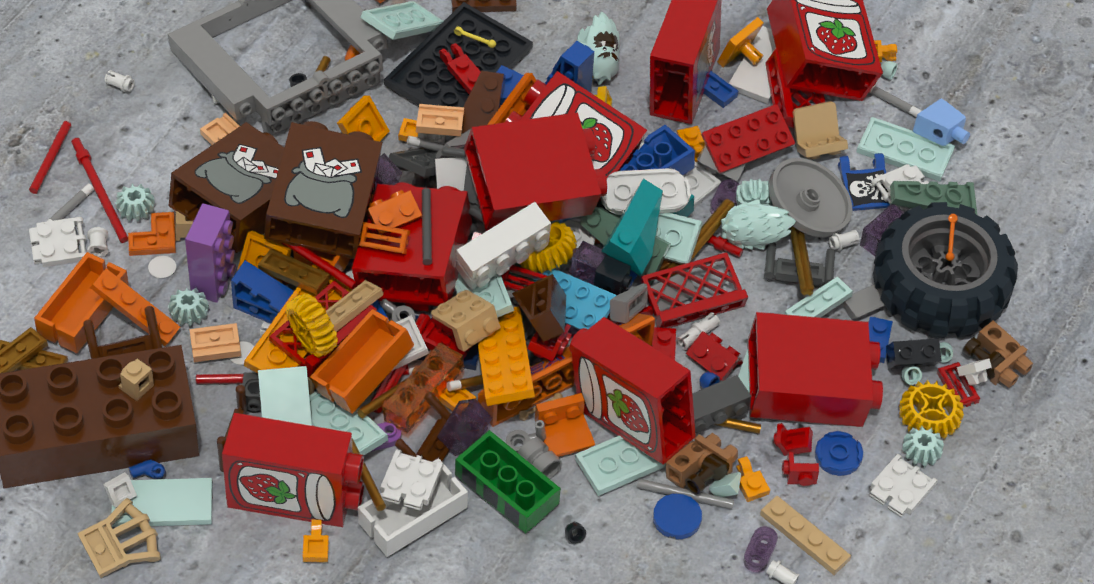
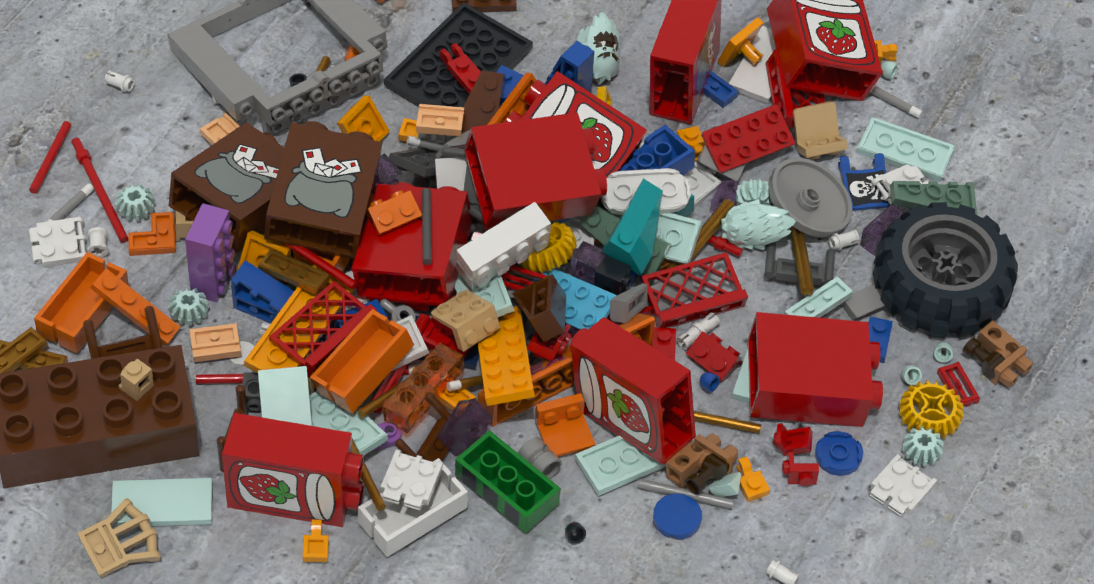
white tile [103,472,137,508] -> none
blue arm [128,460,166,479] -> none
white sticker [148,256,176,278] -> none
yellow gear [286,293,338,358] -> none
tan tile [326,280,383,332] -> none
orange tile [359,222,410,254] -> none
light aqua tile [360,1,443,40] -> none
light yellow hinge [454,27,496,48] -> none
light grey plate [506,420,546,453] -> none
tan hinge [519,393,563,421] -> none
dark grey brick [692,375,752,433] -> none
clear purple plate [743,526,778,572] -> none
tan plate [760,496,851,575] -> none
black brick [886,338,942,369] -> none
light blue torso [913,98,970,146] -> none
orange hinge [945,214,958,261] -> none
white tile [957,358,992,386] -> none

